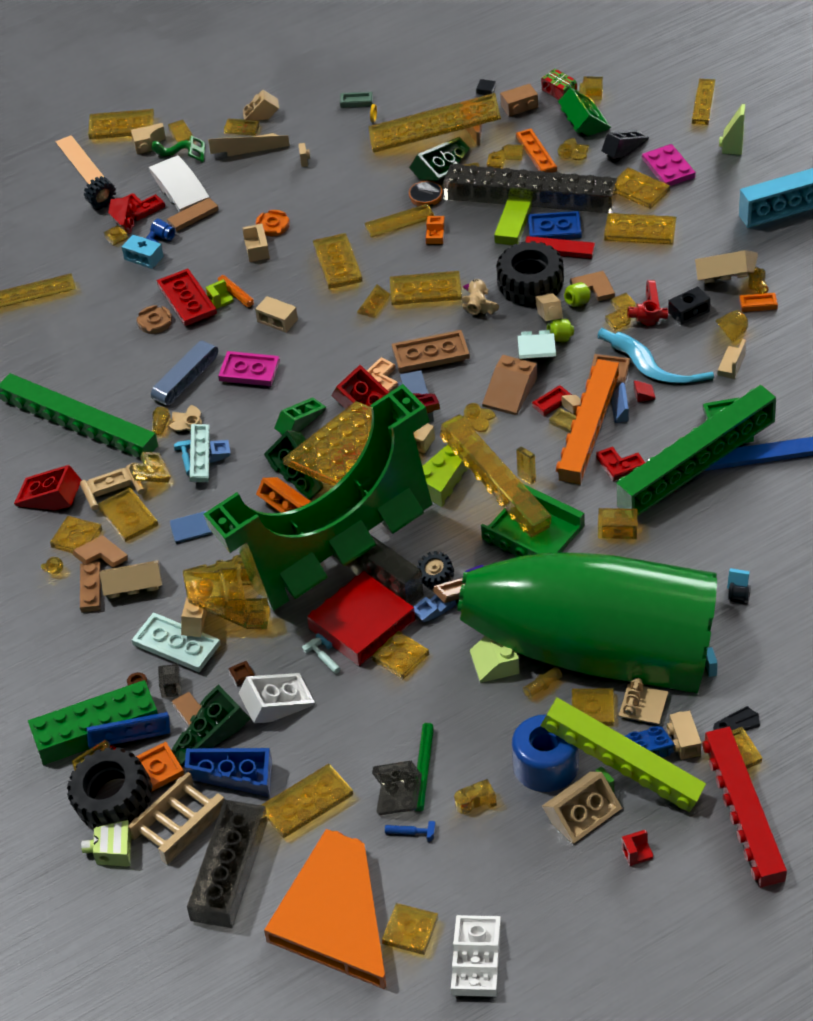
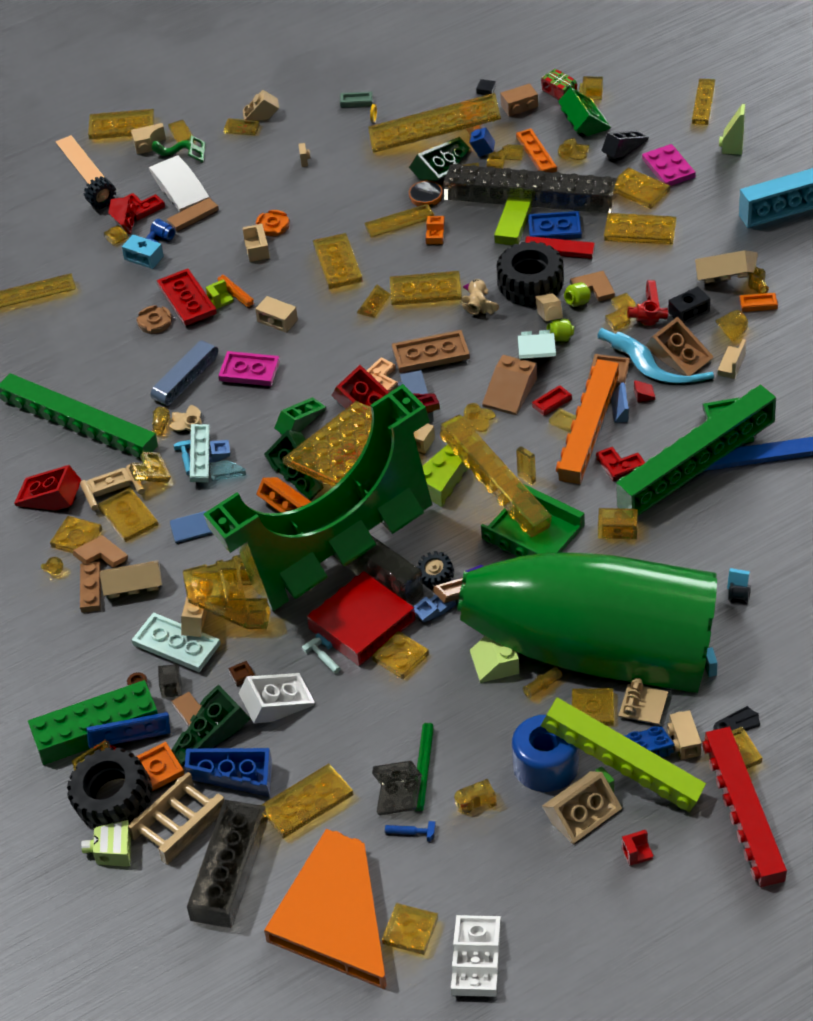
tan wedge [208,133,290,156] -> none
tan slope [561,395,582,415] -> none
none -> clear light blue tile [209,460,246,481]
none -> blue brick [470,127,495,157]
none -> medium nougat slope [646,317,713,376]

